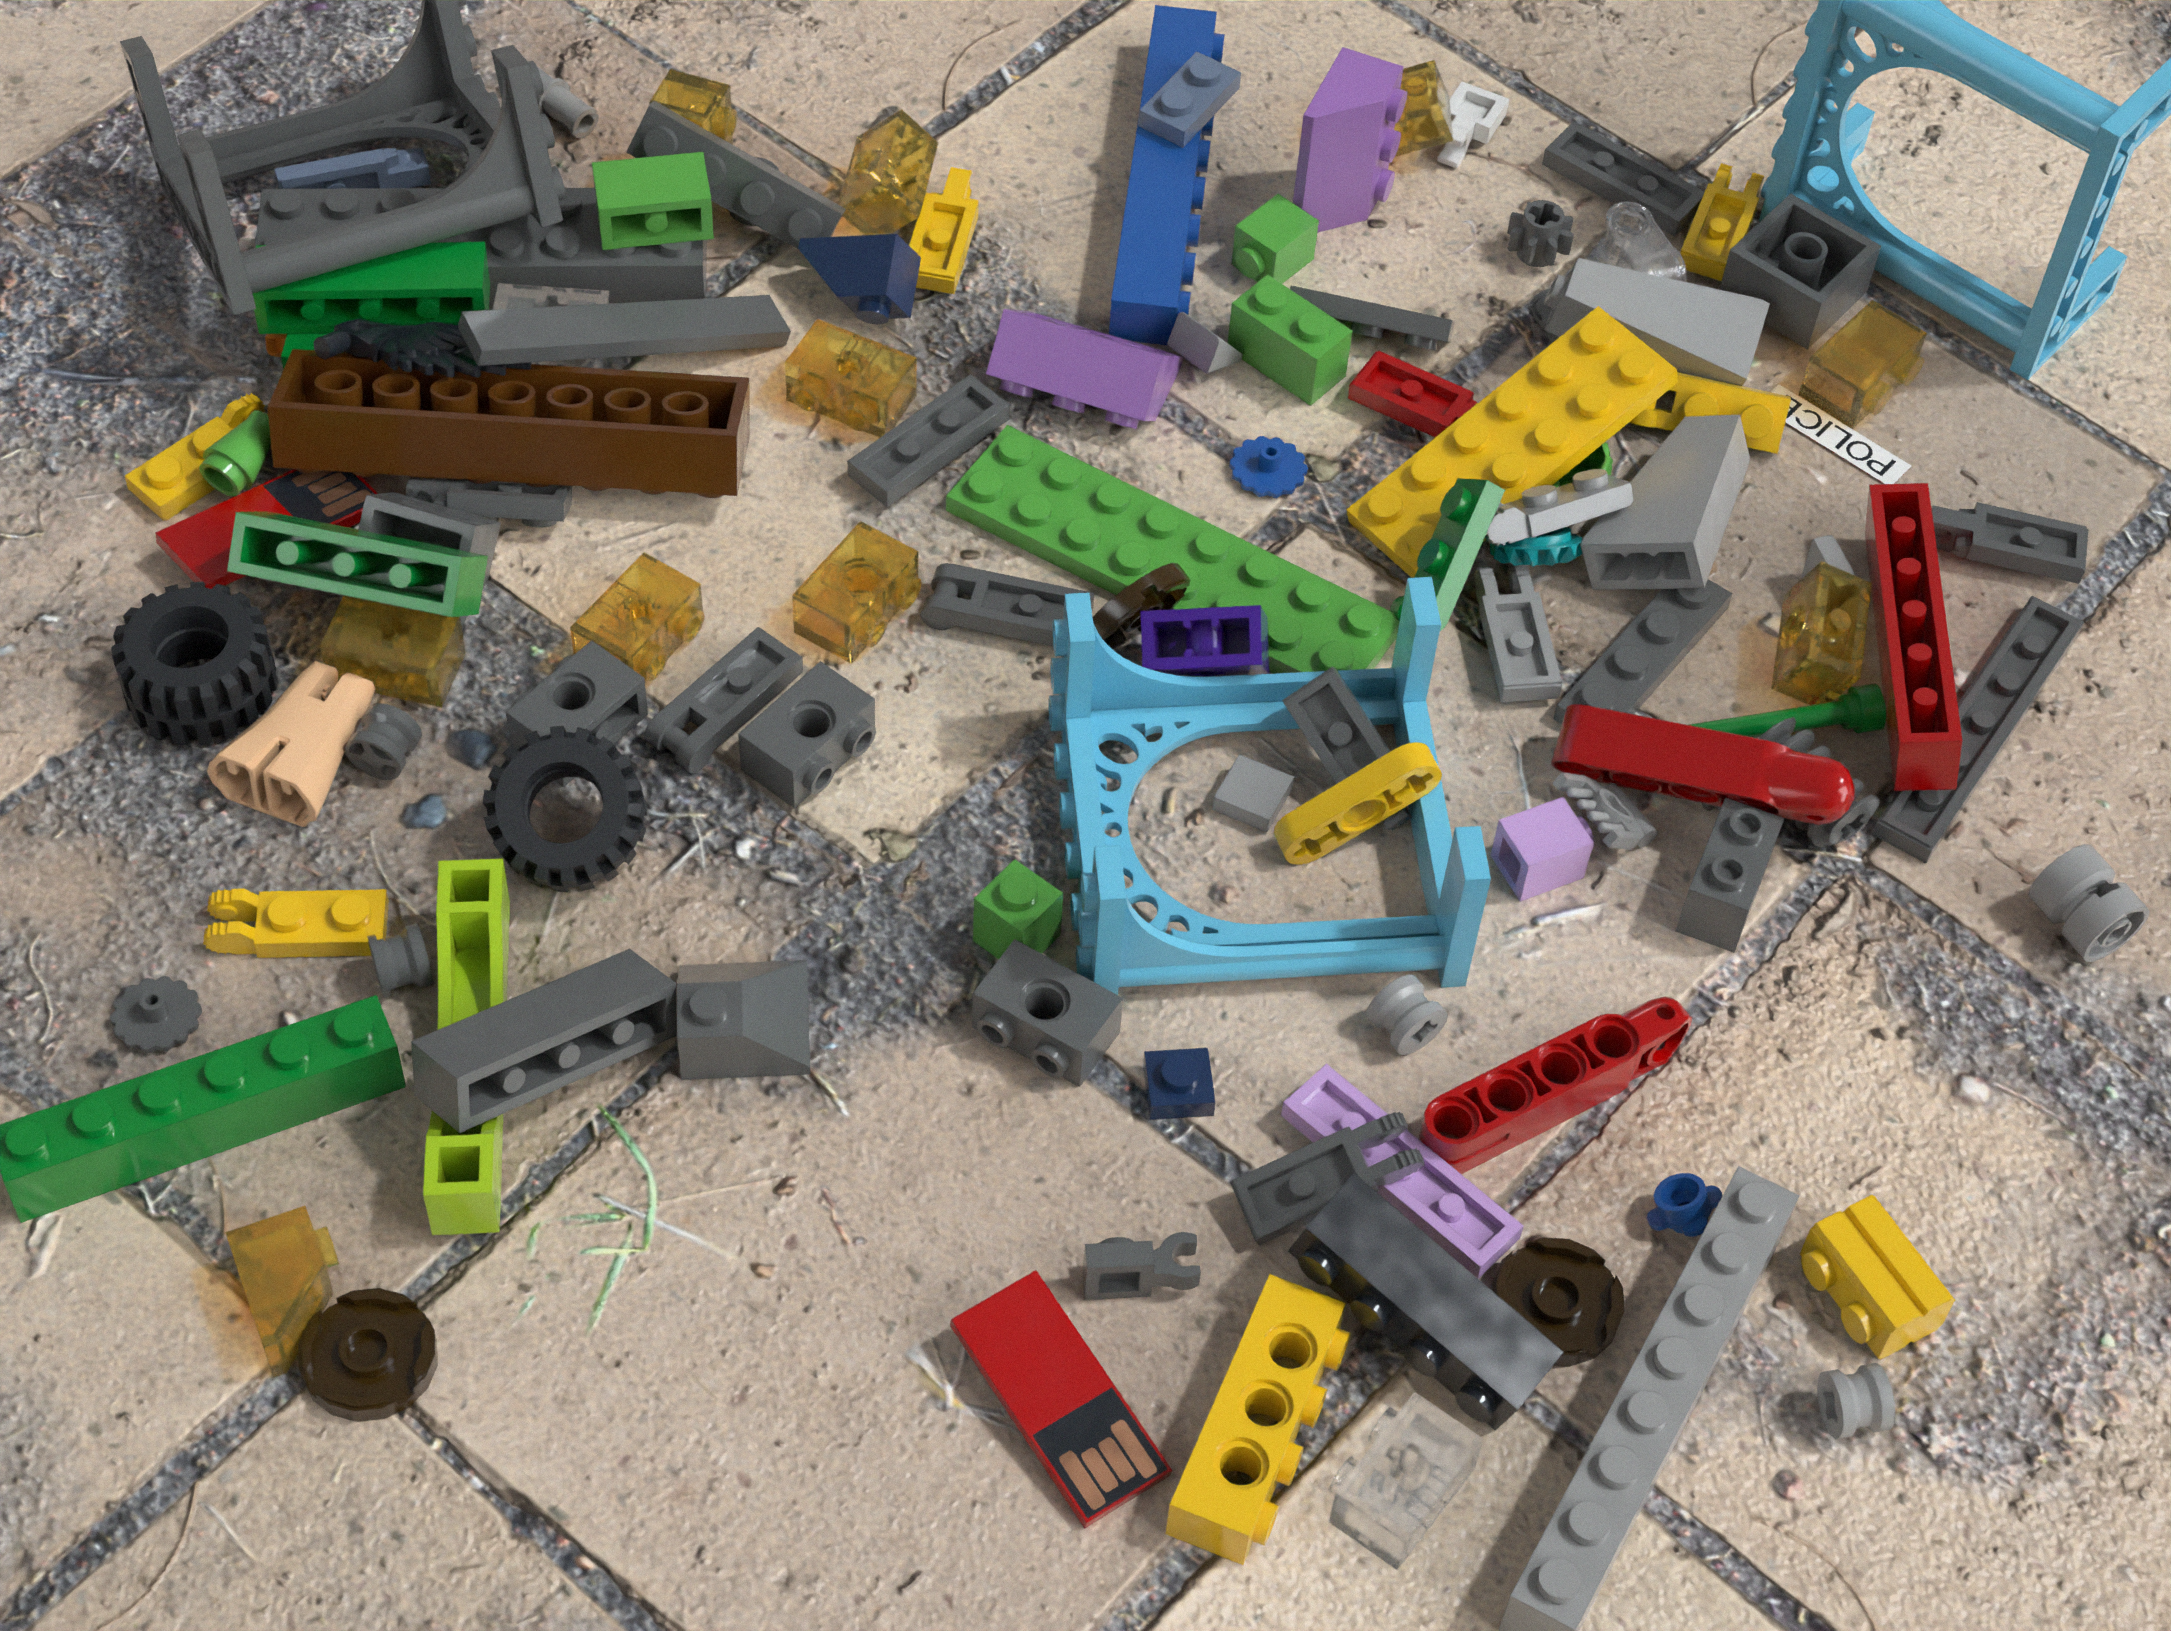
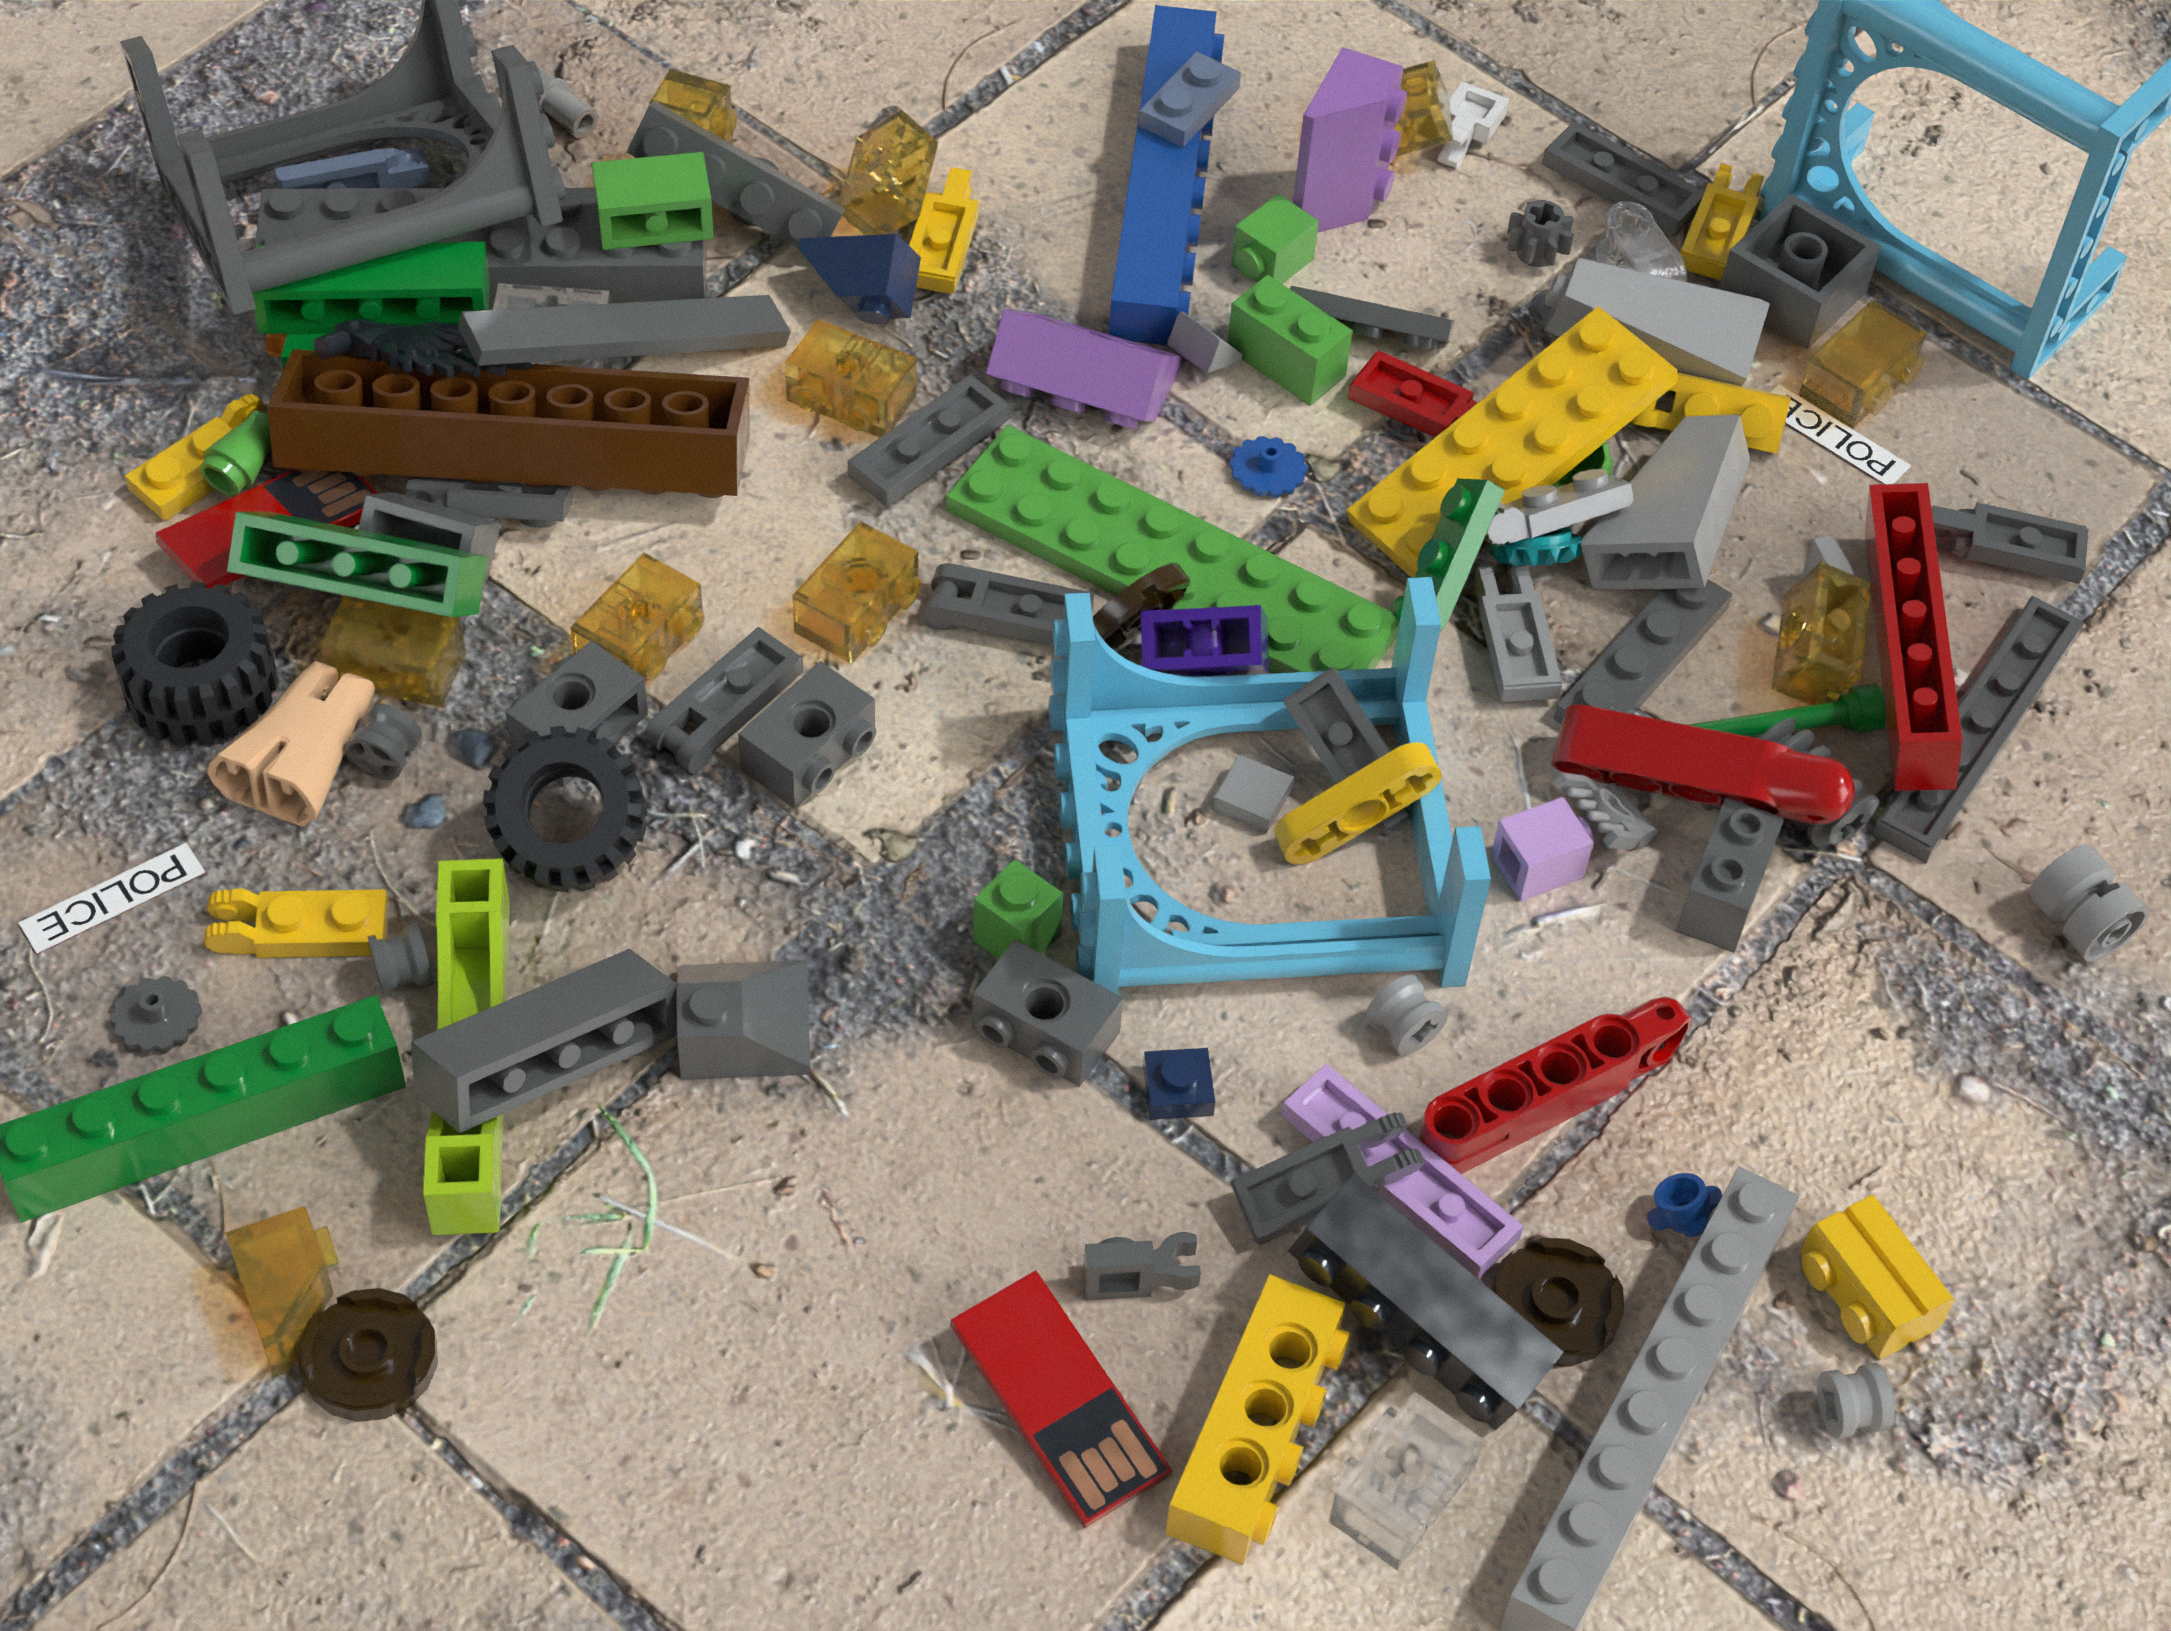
none -> white sticker [18,842,206,954]

